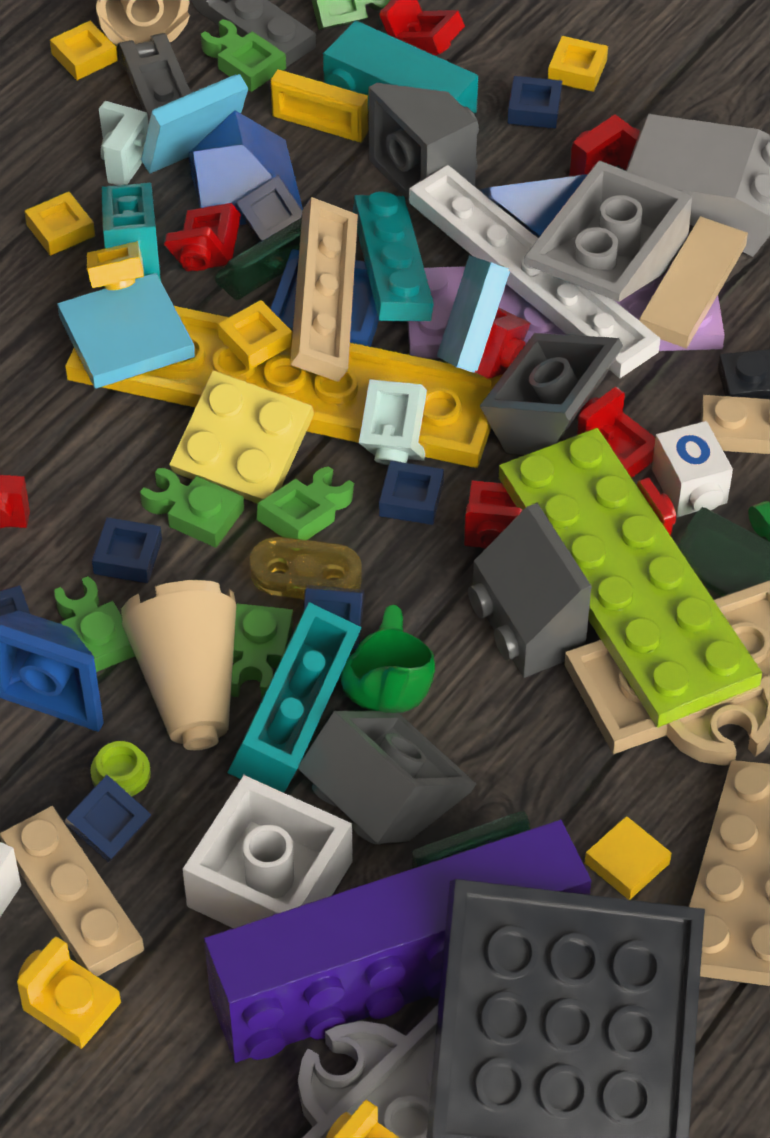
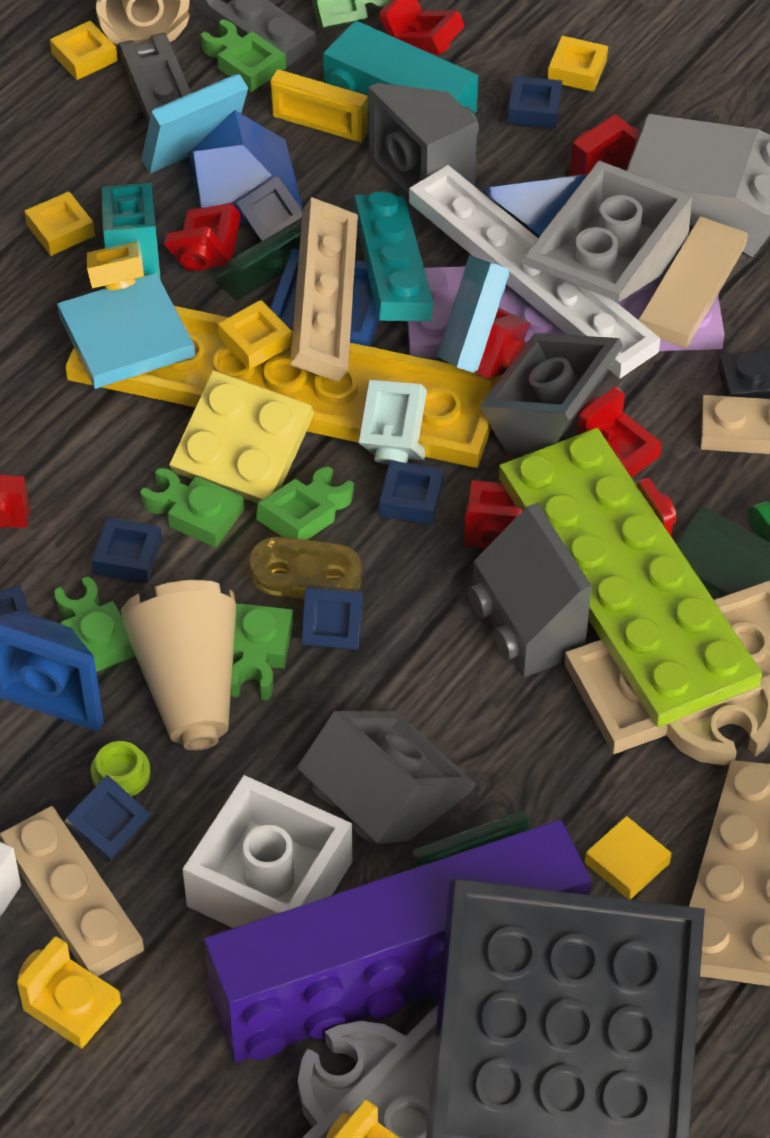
light aqua bracket [99,101,149,185] -> none
teal brick [227,602,362,793] -> none
green hair [340,605,435,713] -> none
white brick [652,421,733,517] -> none

